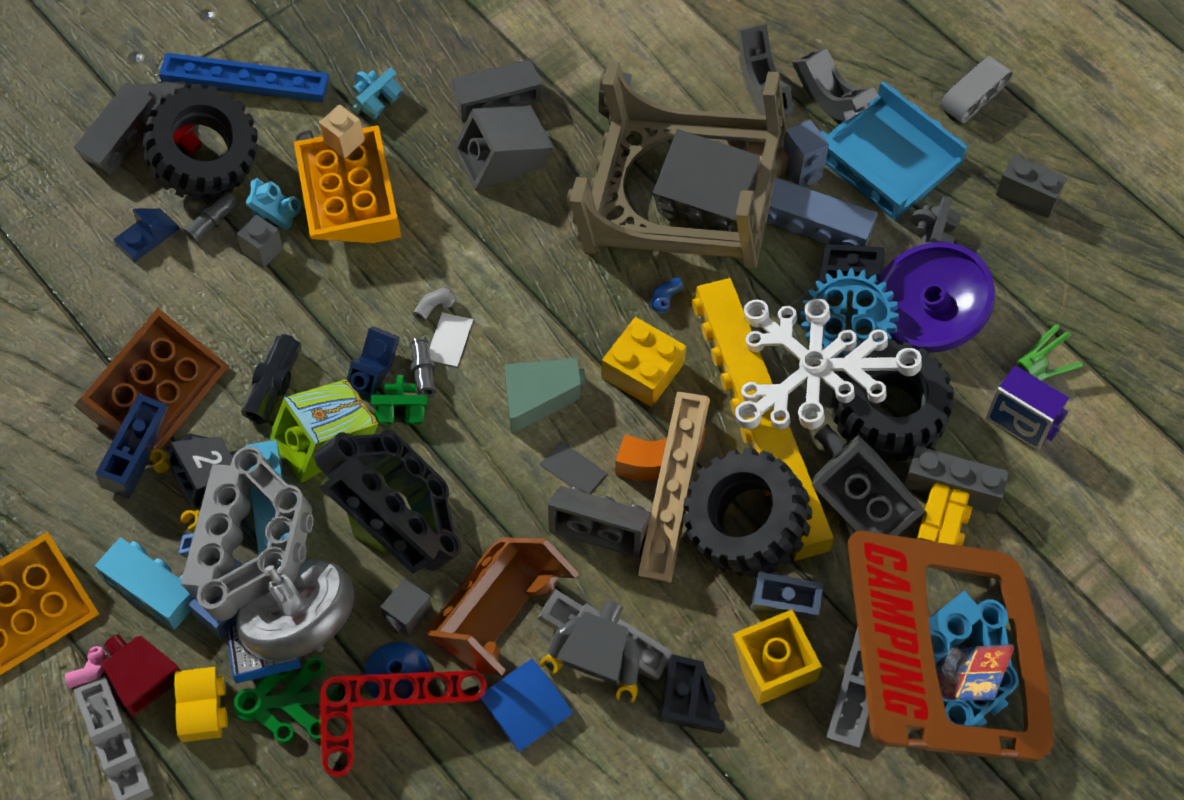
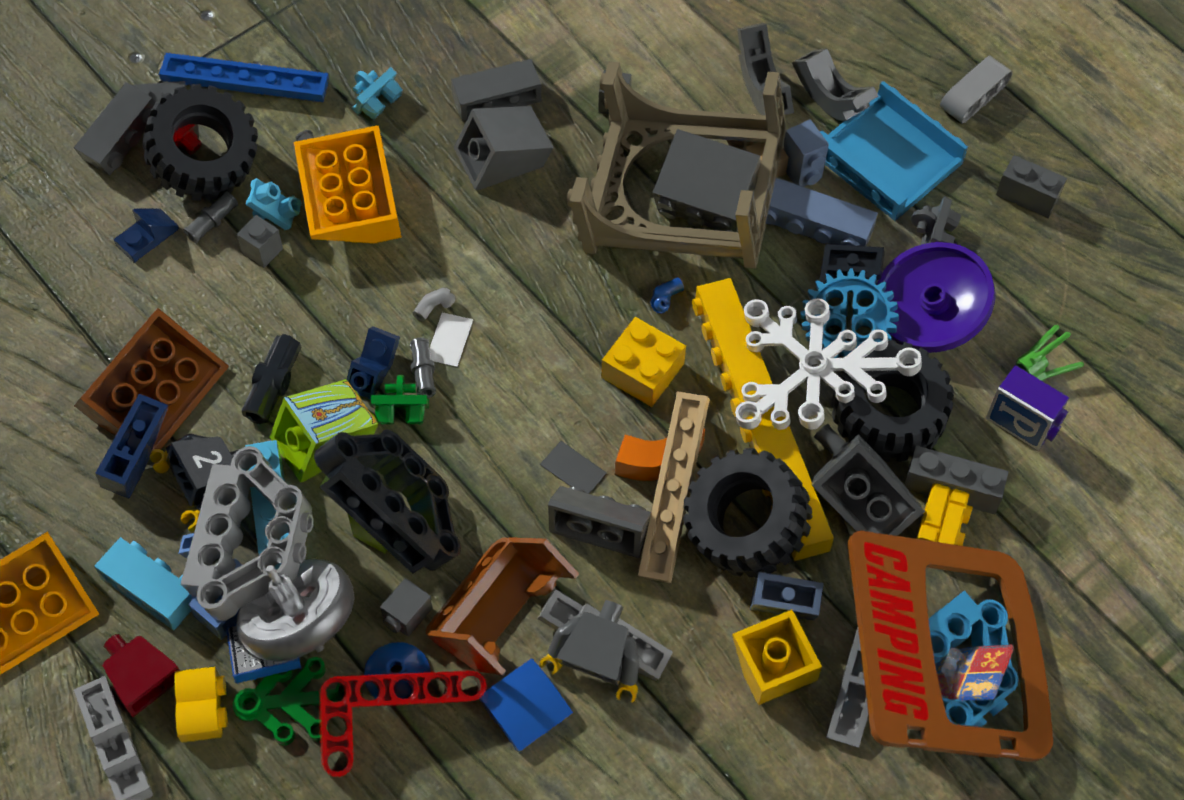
bright pink arm [65,646,109,689] -> none
tan brick [319,104,365,158] -> none
sand green slope [504,358,586,432] -> none
black wing [659,654,725,734] -> none

